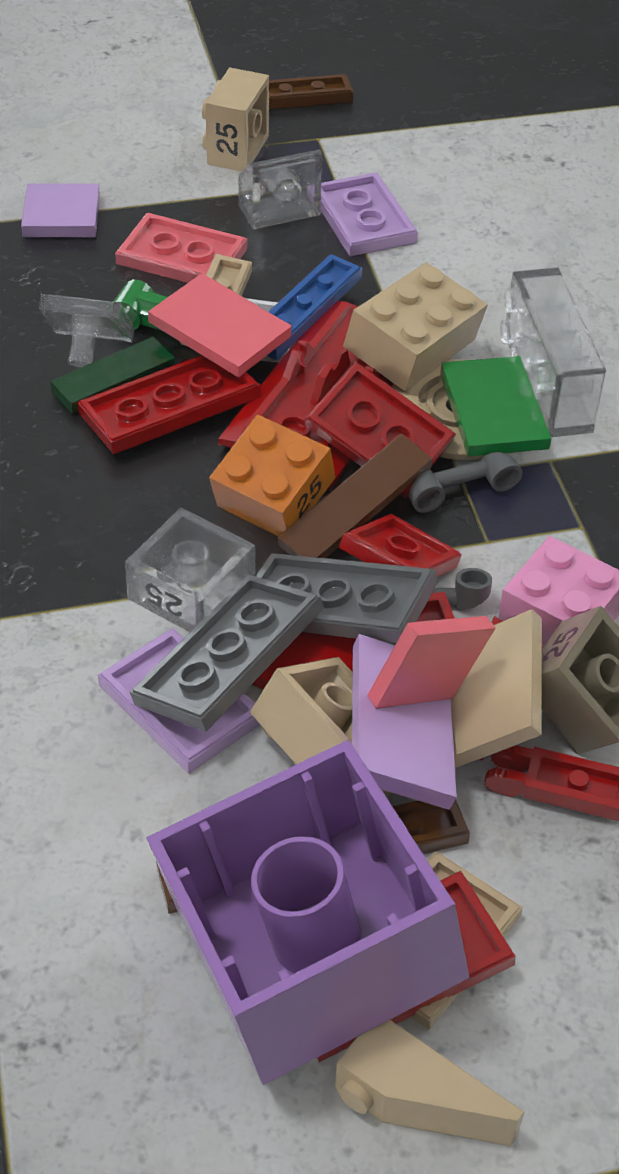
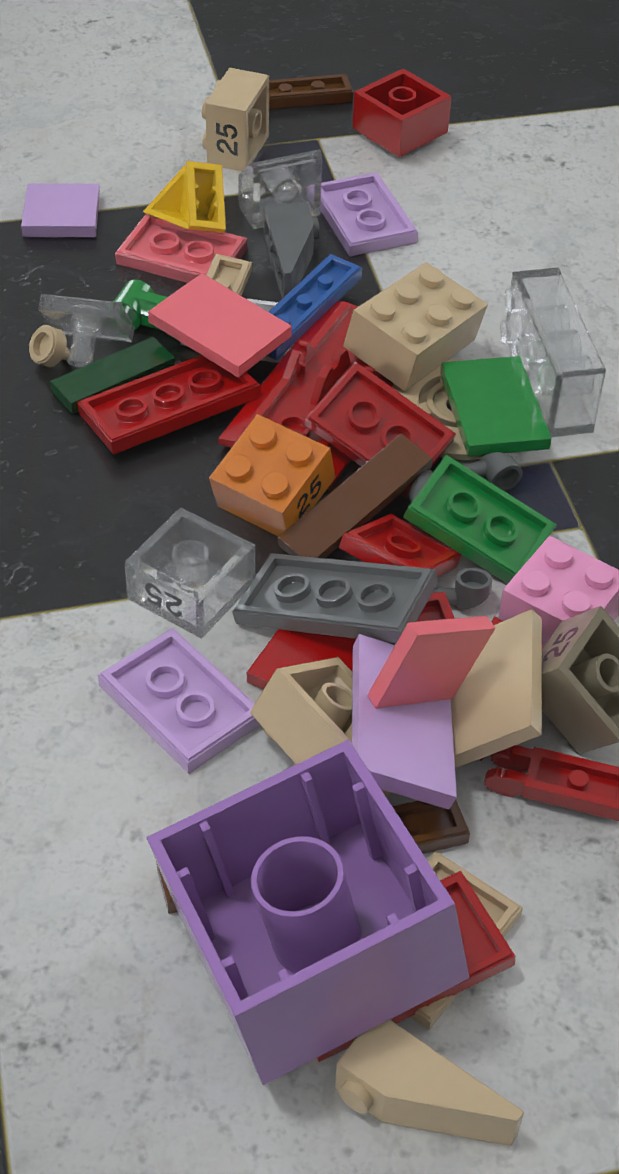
dark grey tile [129,575,324,732] -> none
none -> tan tile [29,325,73,367]
none -> yellow slope [143,161,226,233]
none -> dark grey slope [263,202,319,298]
none -> red brick [352,68,451,157]
none -> green tile [403,455,557,584]

